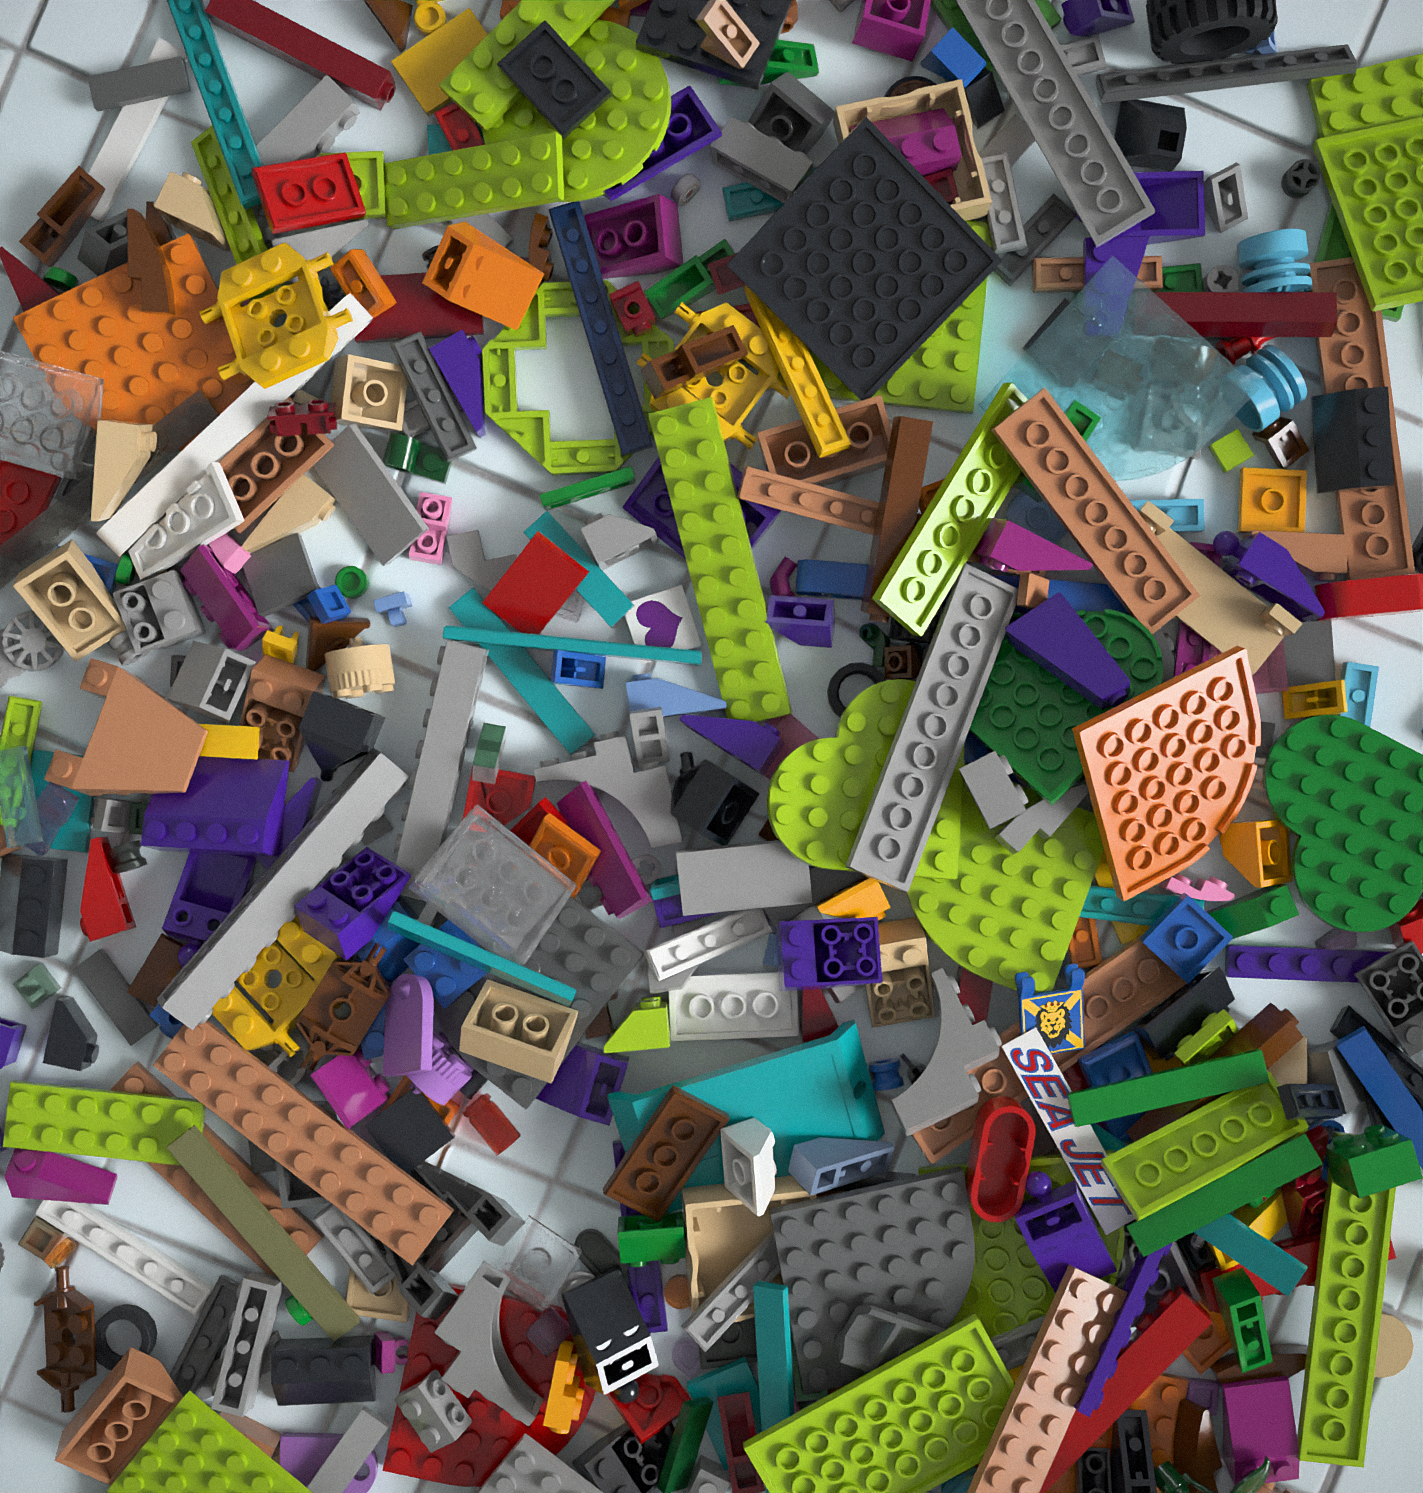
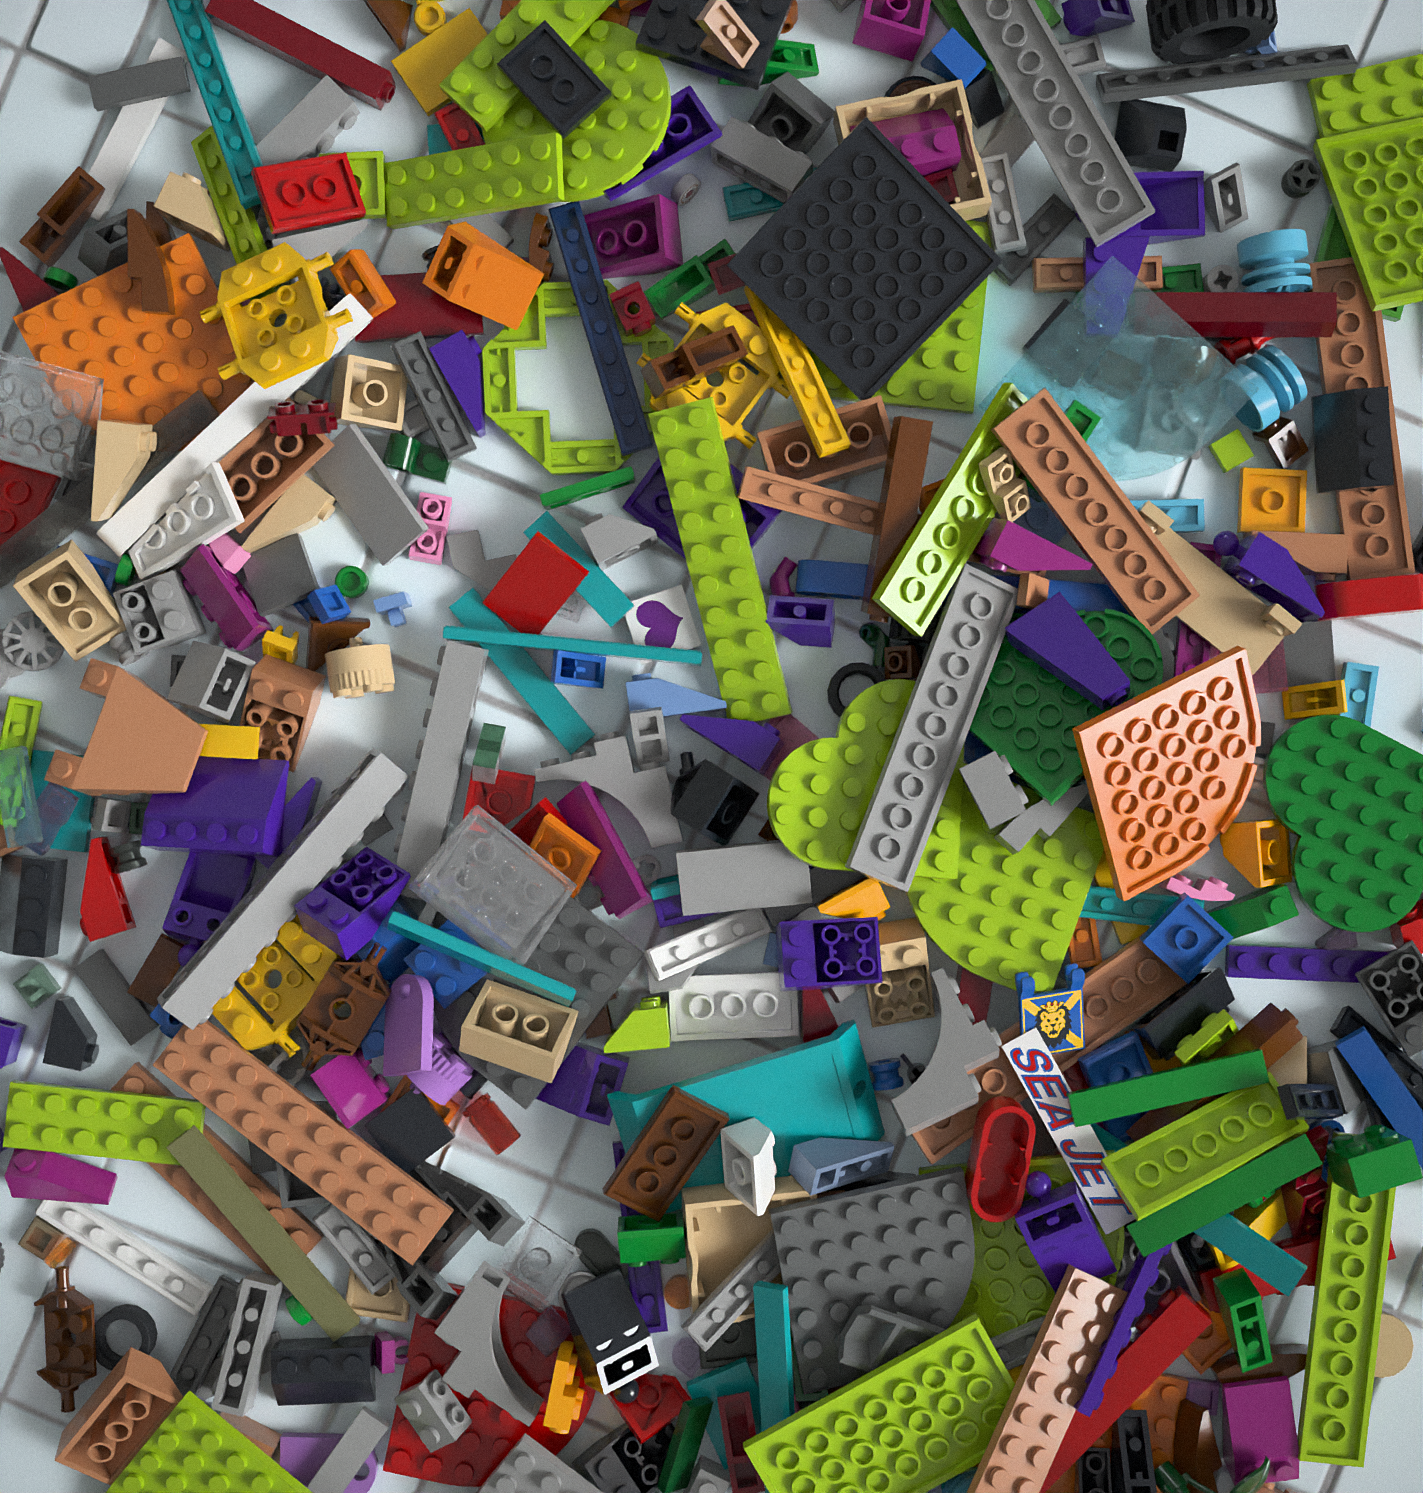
black piece [299,691,386,782] -> none
none -> tan slope [978,447,1031,522]

